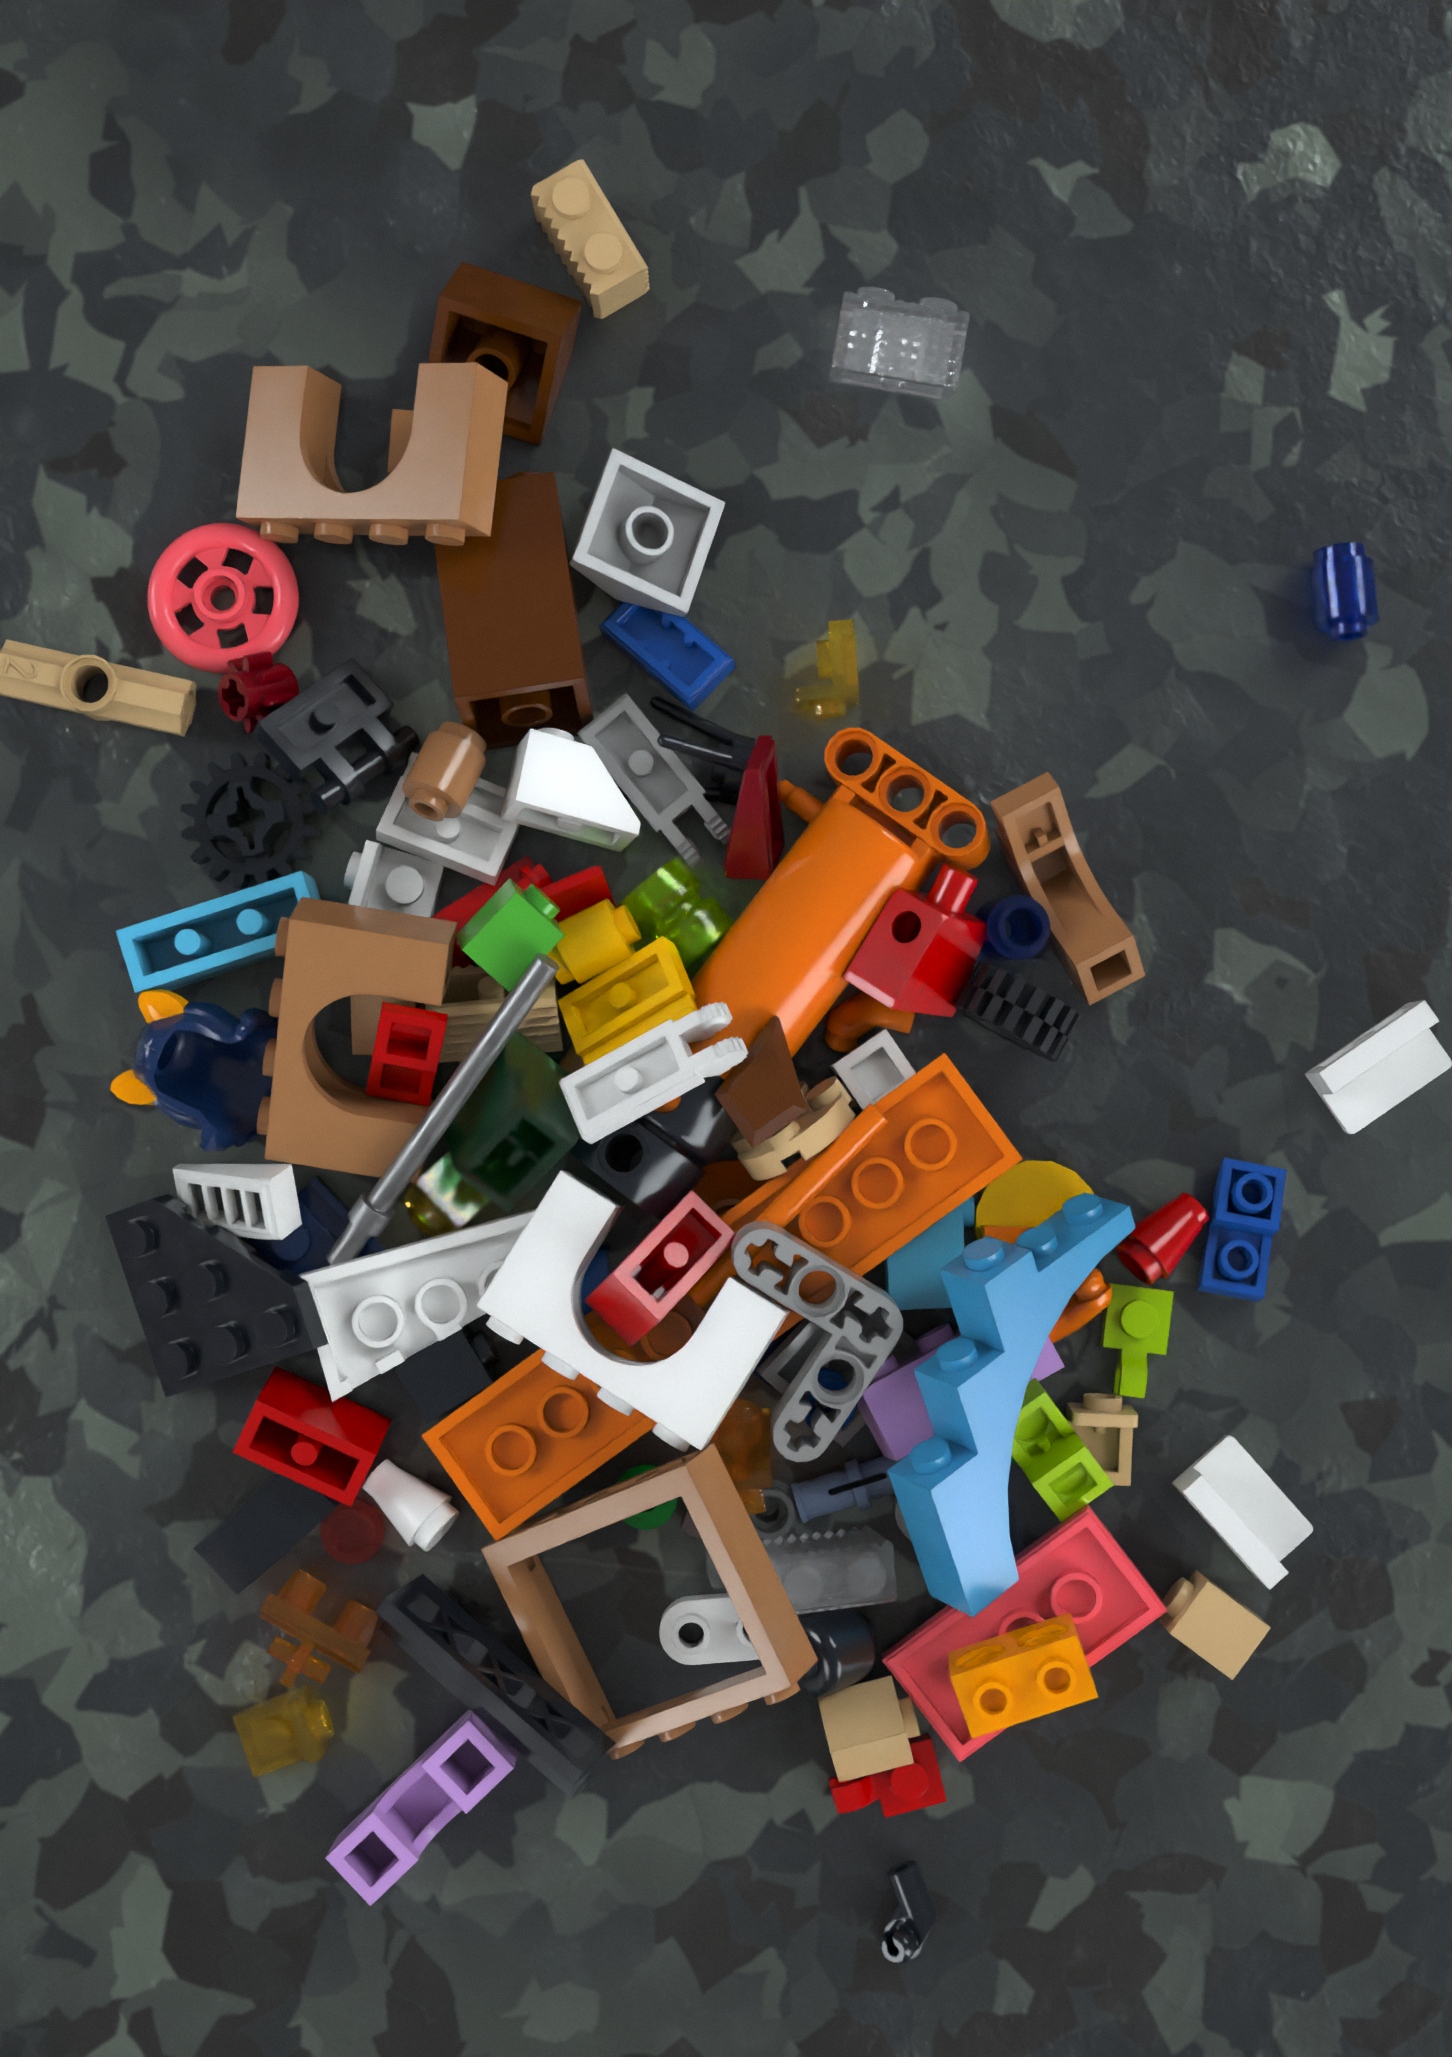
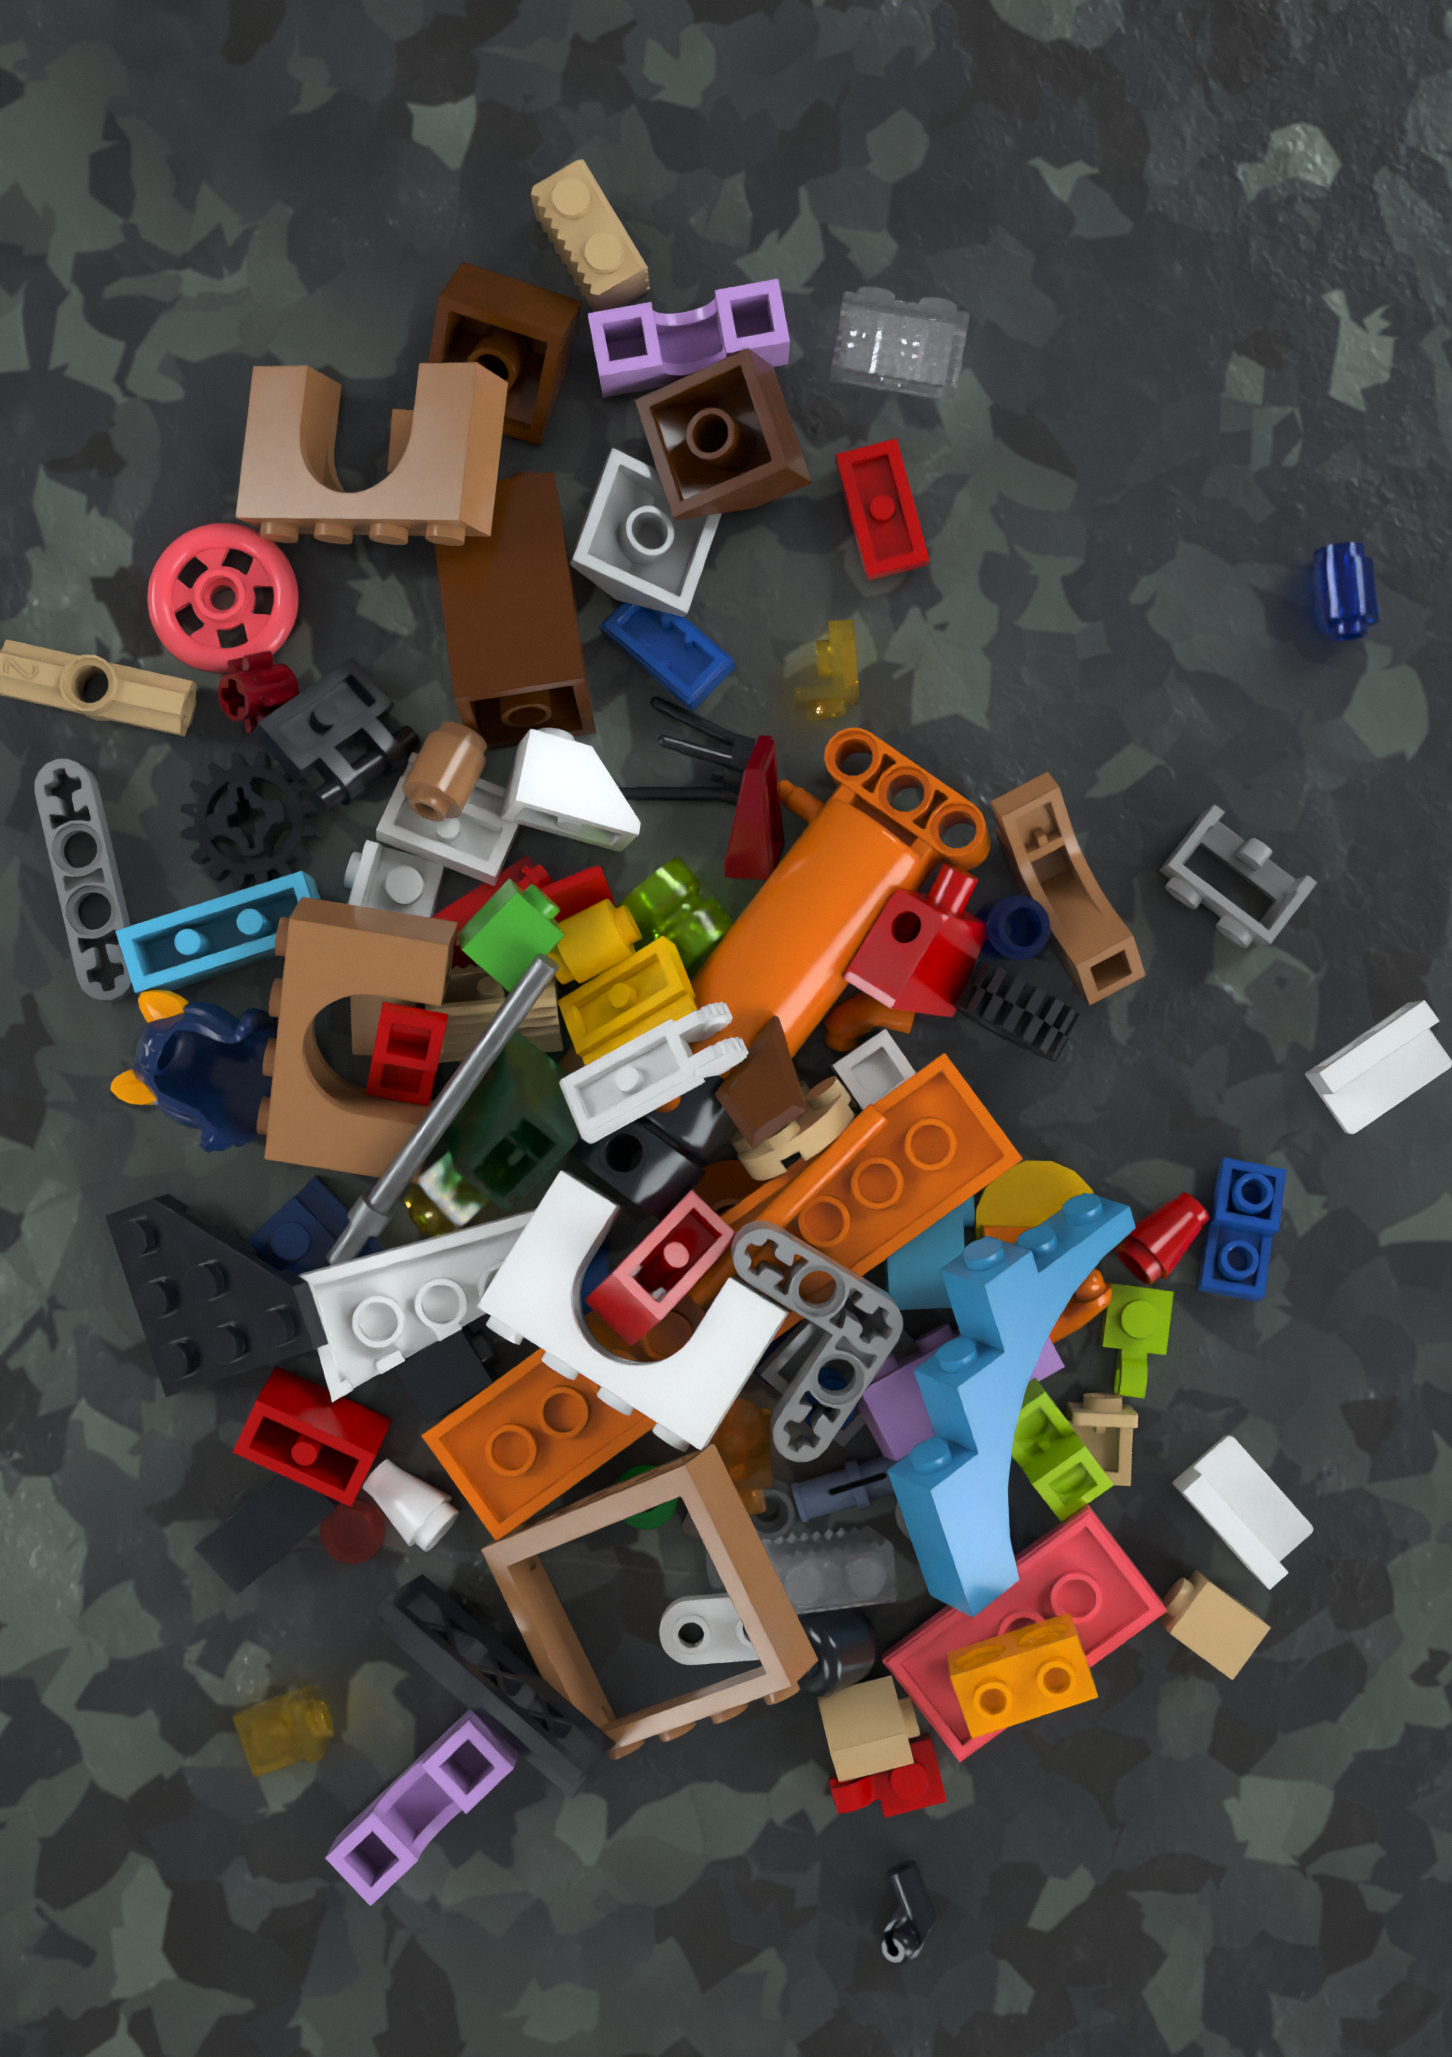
white slope [172,1164,302,1240] -> none
clear orange hips [260,1569,379,1689] -> none
light grey hinge [577,693,731,870] -> none
none -> light grey beam [34,759,134,1002]
none -> lavender arch [588,279,790,398]
none -> reddish brown slope [635,348,812,520]
none -> red plate [834,438,929,581]
none -> light grey window [1159,804,1317,948]

